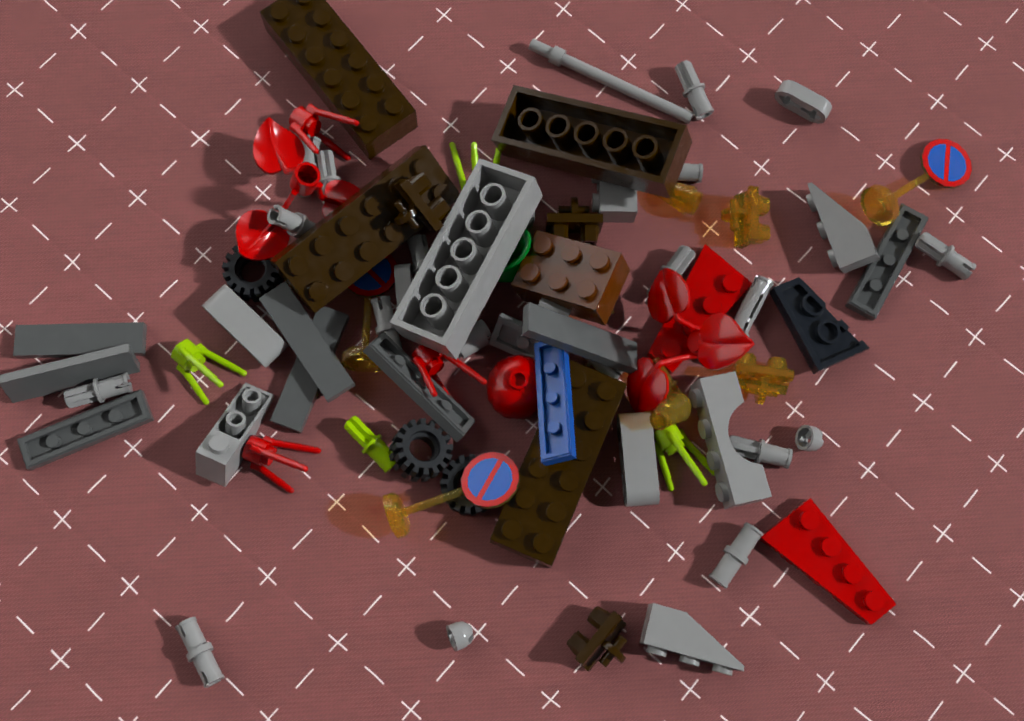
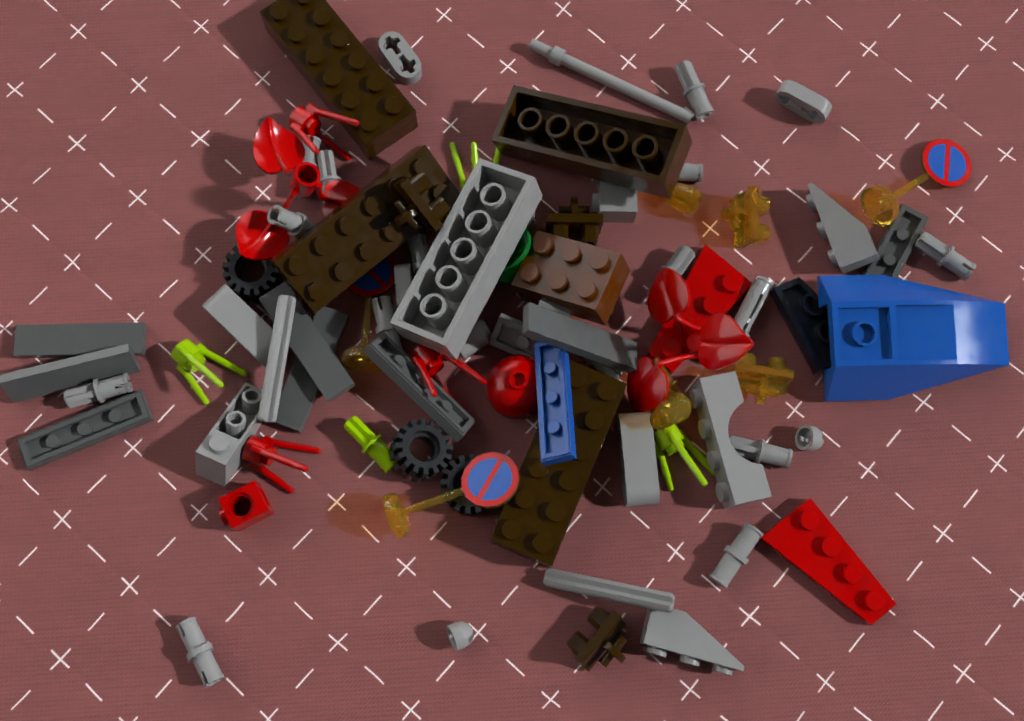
none -> red brick [218,480,275,531]
none -> light grey axle [258,295,297,423]
none -> light grey beam [379,31,422,85]
none -> light grey axle [543,568,675,613]
none -> blue wedge [817,274,1010,402]

